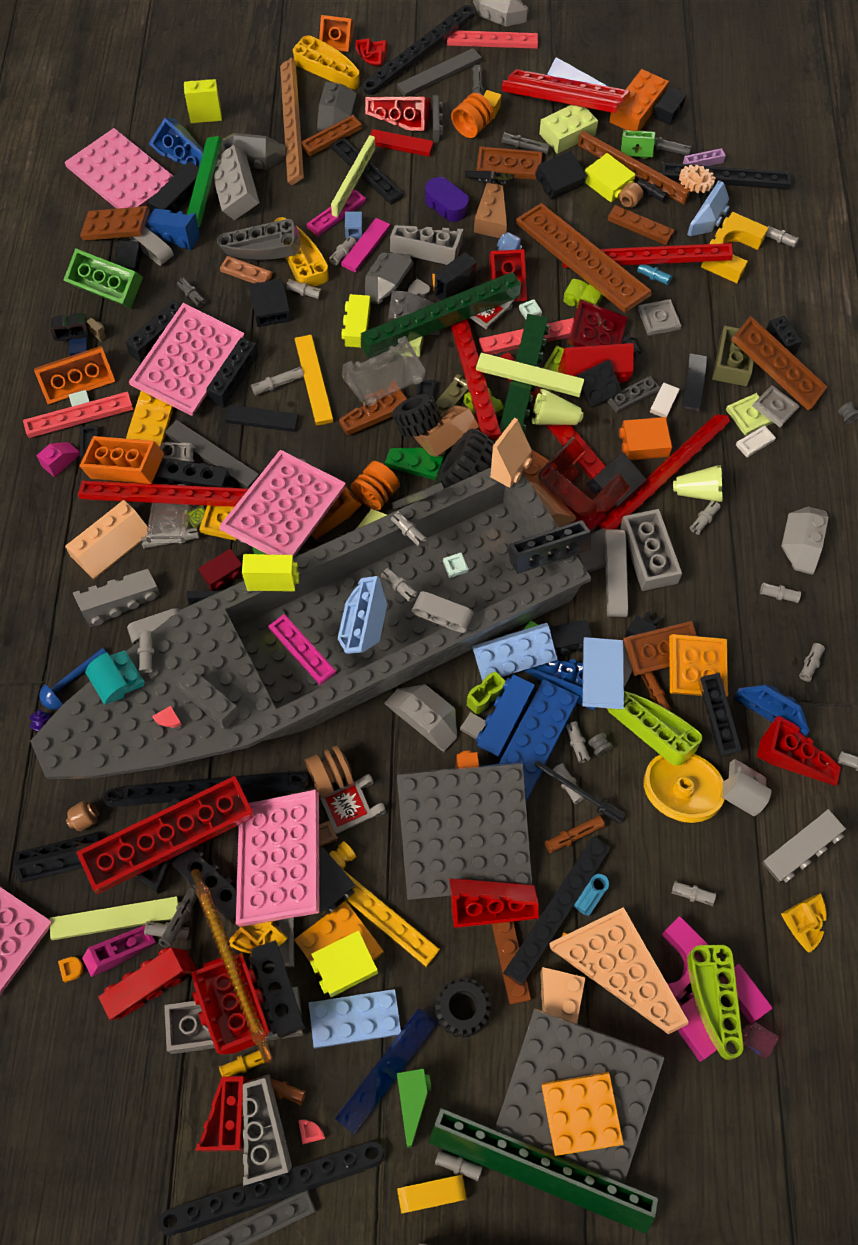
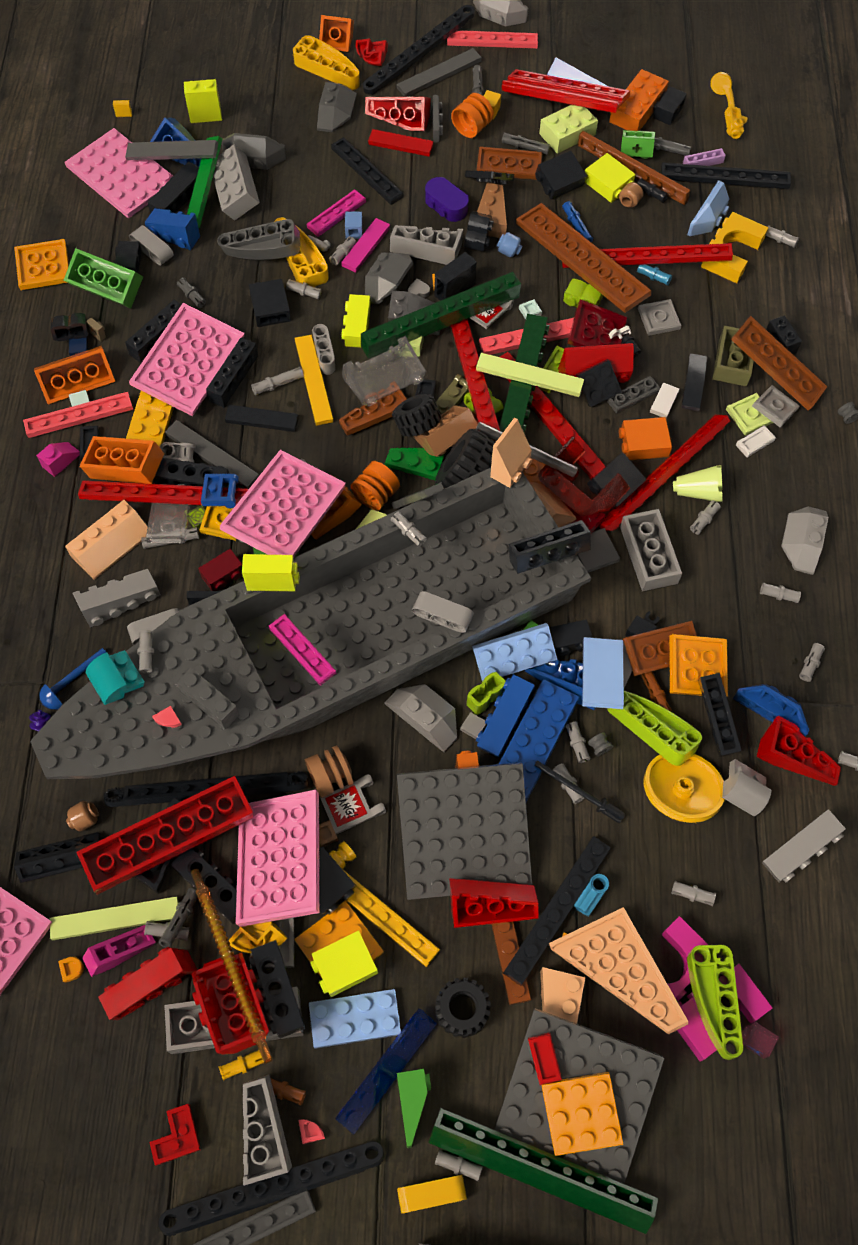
dark orange plate [80,206,150,241] -> none
red wedge [195,1076,251,1152] -> none
nougat tile [220,256,273,284] -> none
medium nougat plate [280,58,304,185] -> none
dark orange plate [301,115,362,156] -> none
yellowish green tile [331,135,375,217] -> none
light blue wedge [338,576,387,654] -> none
light grey pin [381,568,418,602] -> none
light aqua tile [443,552,468,578] -> none
red slope [489,249,527,302] -> none
yellowish green cone [532,389,583,425] -> none
dark orange pin [545,815,605,853] -> none
light grey beam [605,529,628,617] -> none
dark orange plate [608,205,674,245] -> none
light nougat gear [679,164,715,193] -> none
yellow brick [781,894,826,952] -> none
none -> light orange plate [14,239,69,290]
none -> yellow tile [113,100,132,117]
none -> dark grey tile [125,140,218,160]
none -> red plate [150,1104,201,1166]
none -> blue plate [201,474,239,508]
none -> light grey arm [308,235,331,252]
none -> light grey beam [312,324,335,375]
none -> black brick [464,211,494,251]
none -> flat silver axle [476,422,578,477]
none -> red tile [528,1032,562,1085]
none -> blue pin [562,201,593,242]
none -> white piece [609,326,631,339]
none -> yellow piece [711,72,747,139]

